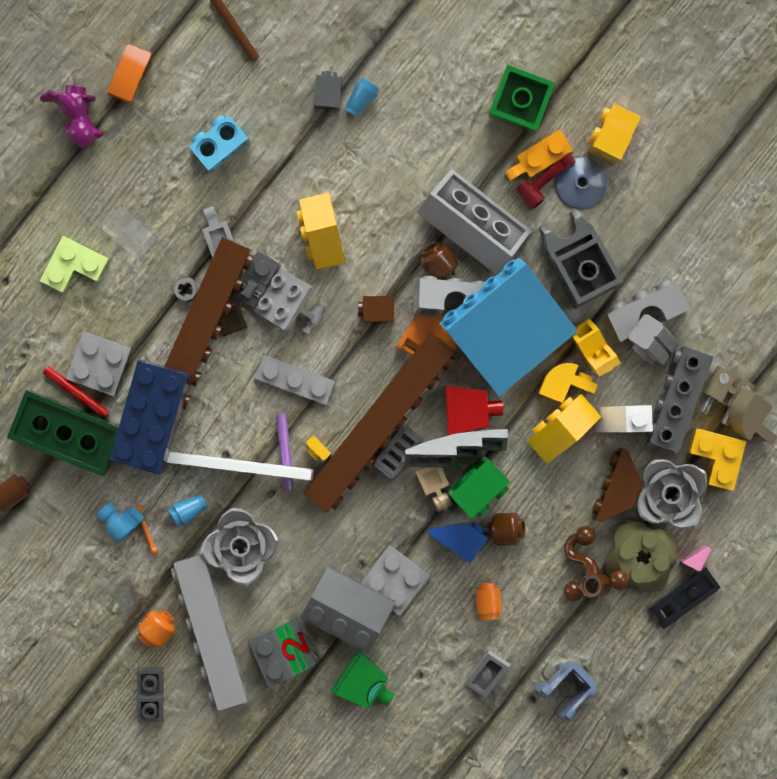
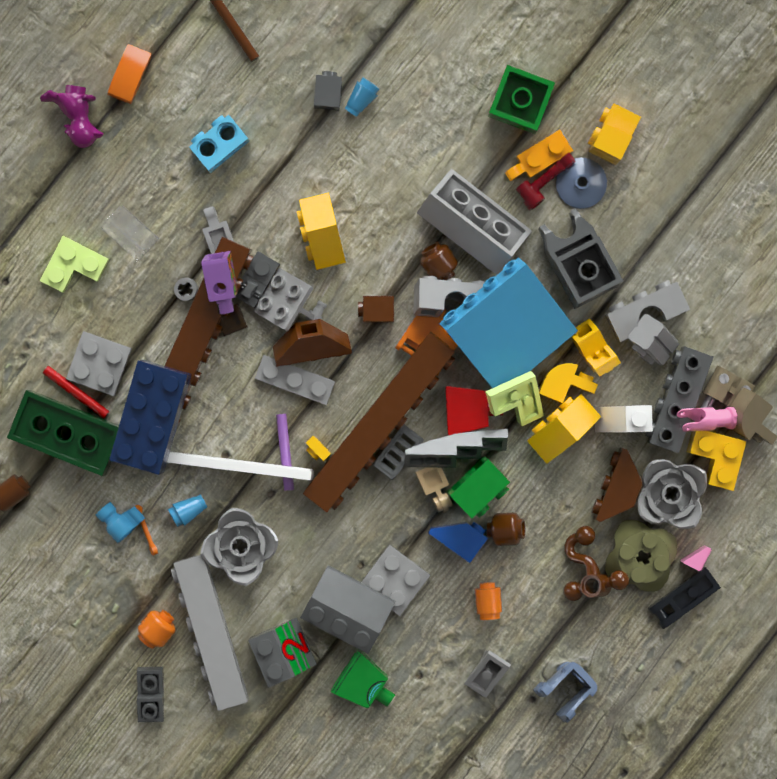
none -> medium lavender torso [201,251,237,314]
none -> reddish brown slope [273,319,352,367]
none -> yellowish green plate [486,371,544,426]
none -> bright pink piece [677,407,737,432]

